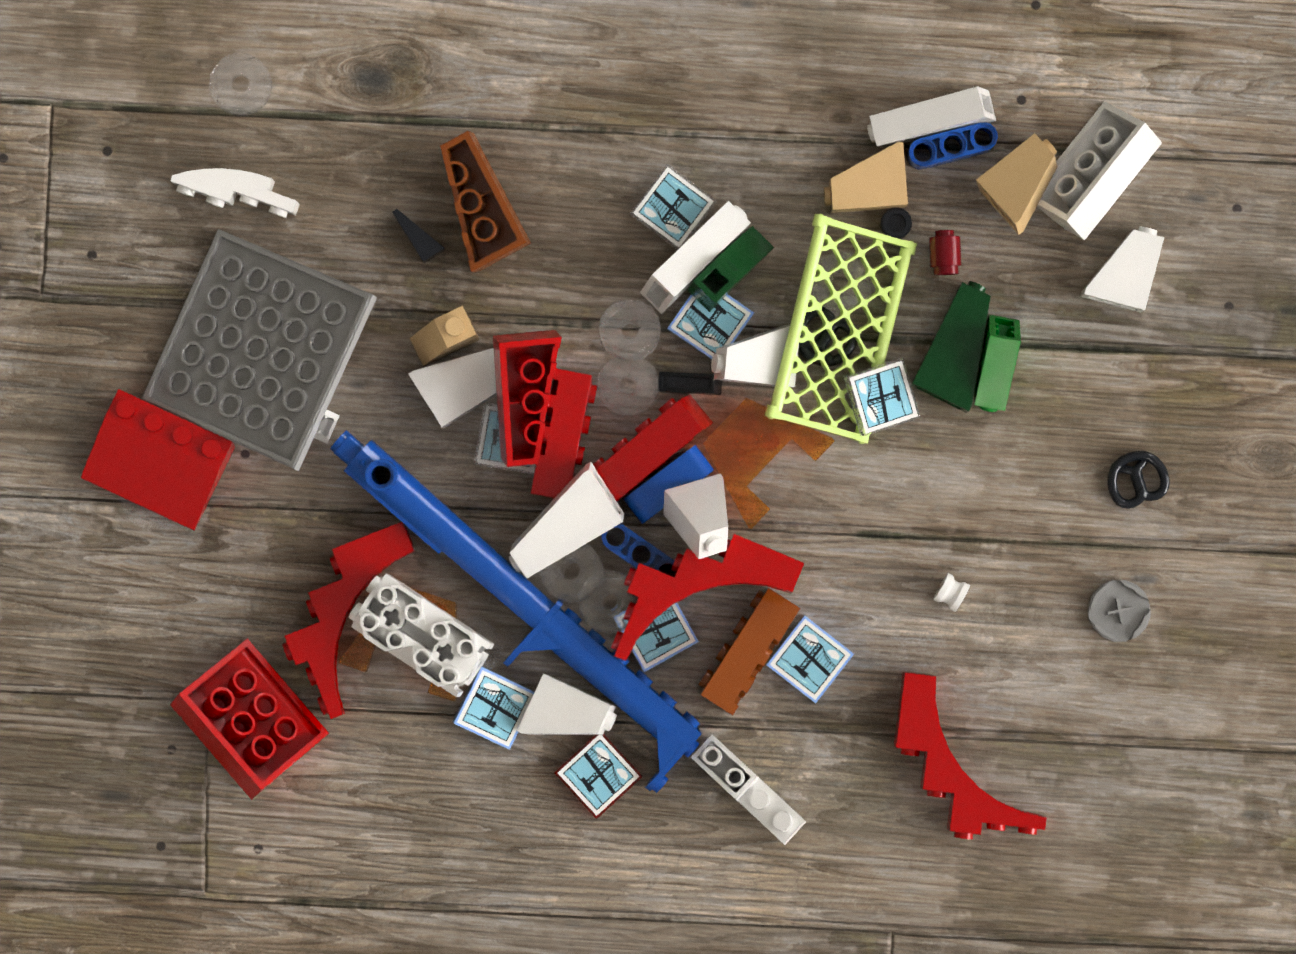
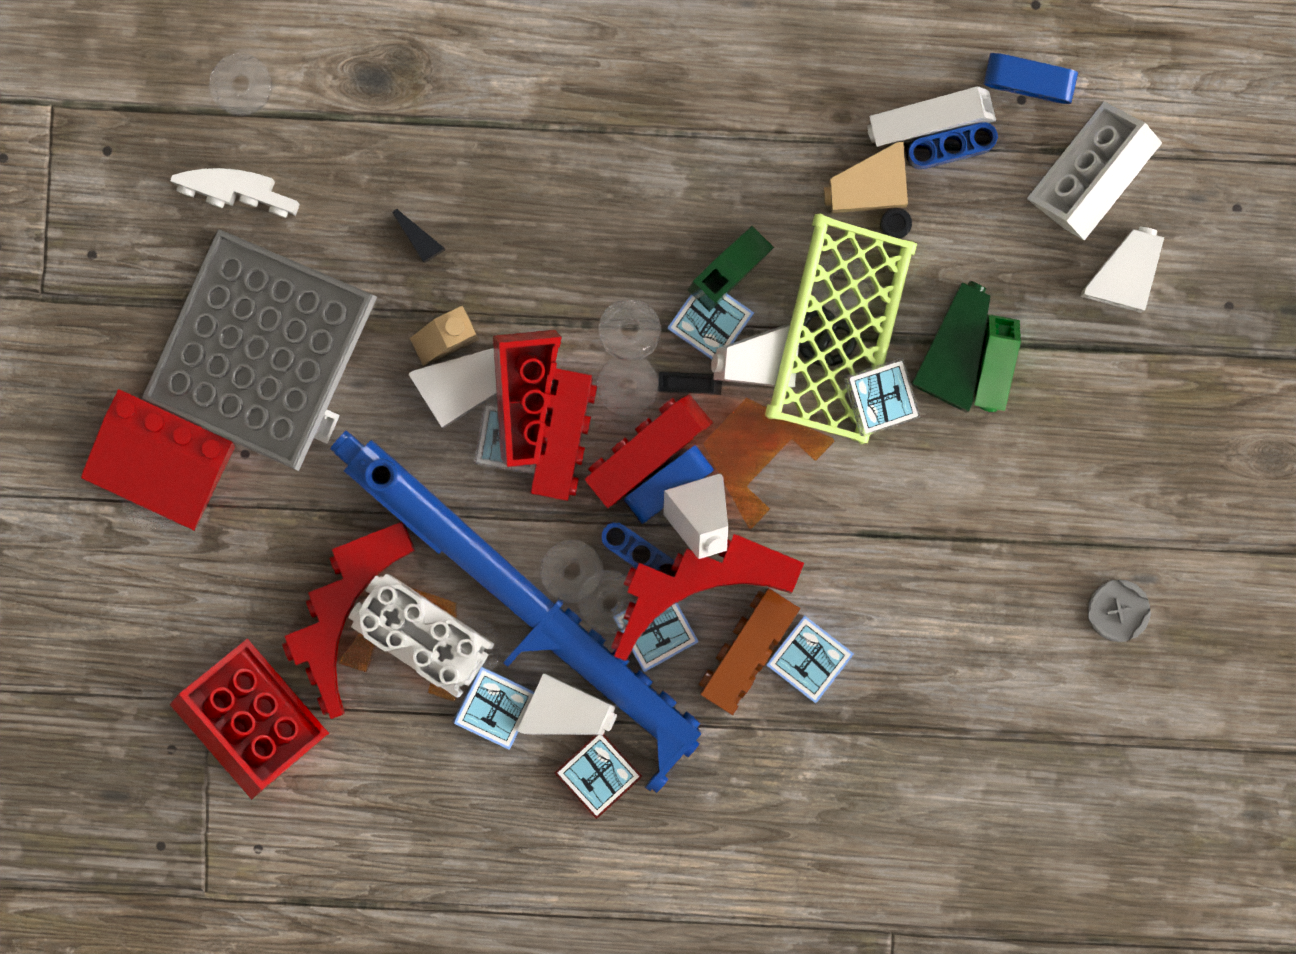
dark orange wedge [440,131,531,273] -> none
white slope [509,462,624,579] -> none
tile [630,164,717,250] -> none
white slope [640,201,751,314] -> none
white slope [691,735,806,845] -> none
red arch [894,672,1047,840] -> none
dark red brick [929,230,961,276] -> none
white wheel [933,573,970,612] -> none
tan slope [976,133,1058,235] -> none
black piece [1107,451,1170,509] -> none
none -> blue beam [983,53,1078,104]

